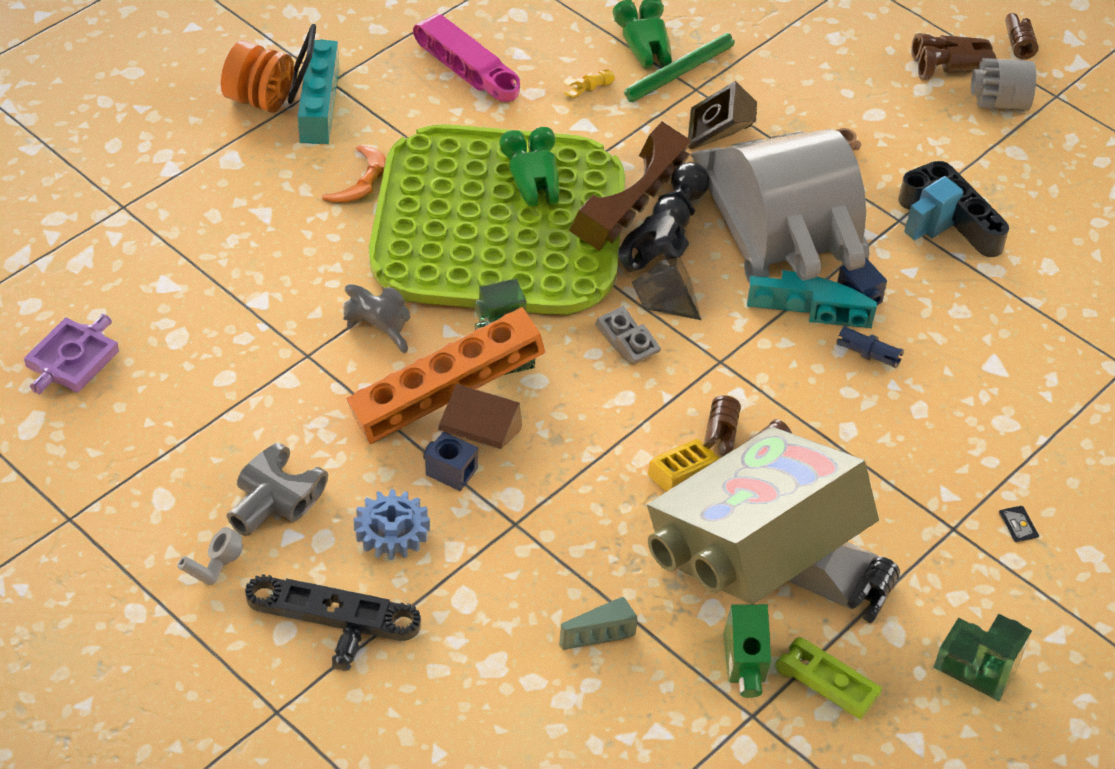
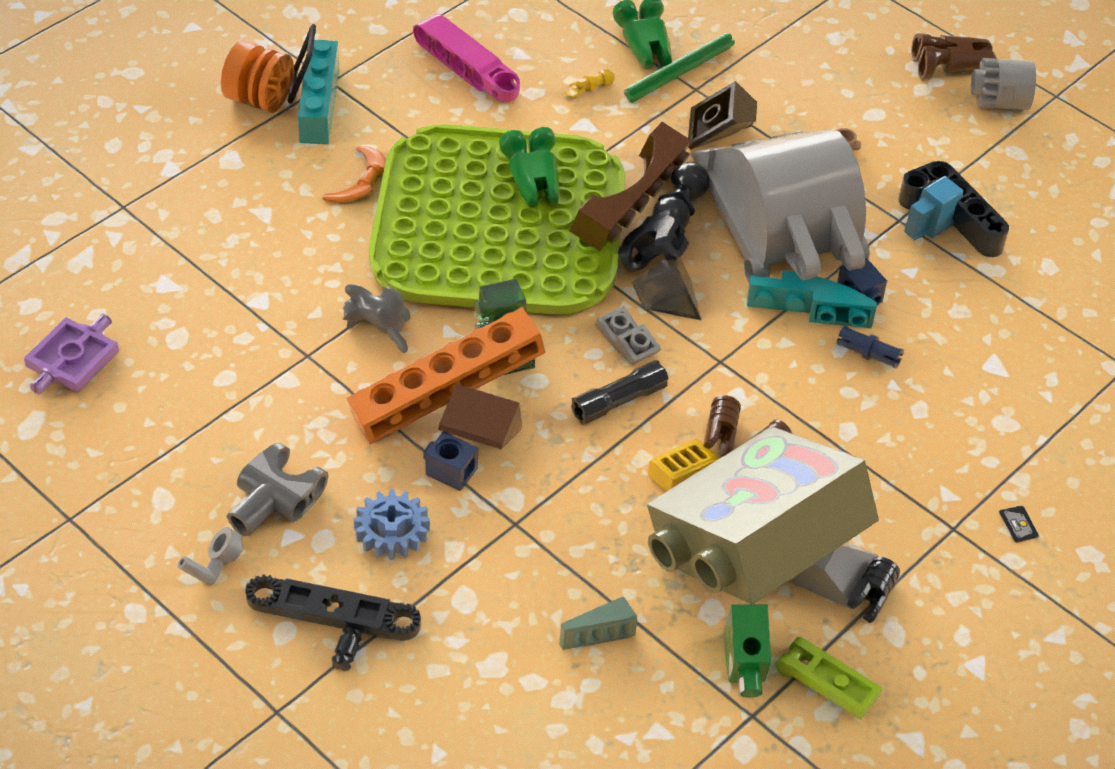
clear green brick [933,613,1032,702] -> none
reddish brown hinge [1005,12,1039,59] -> none
none -> black axle [571,360,669,424]

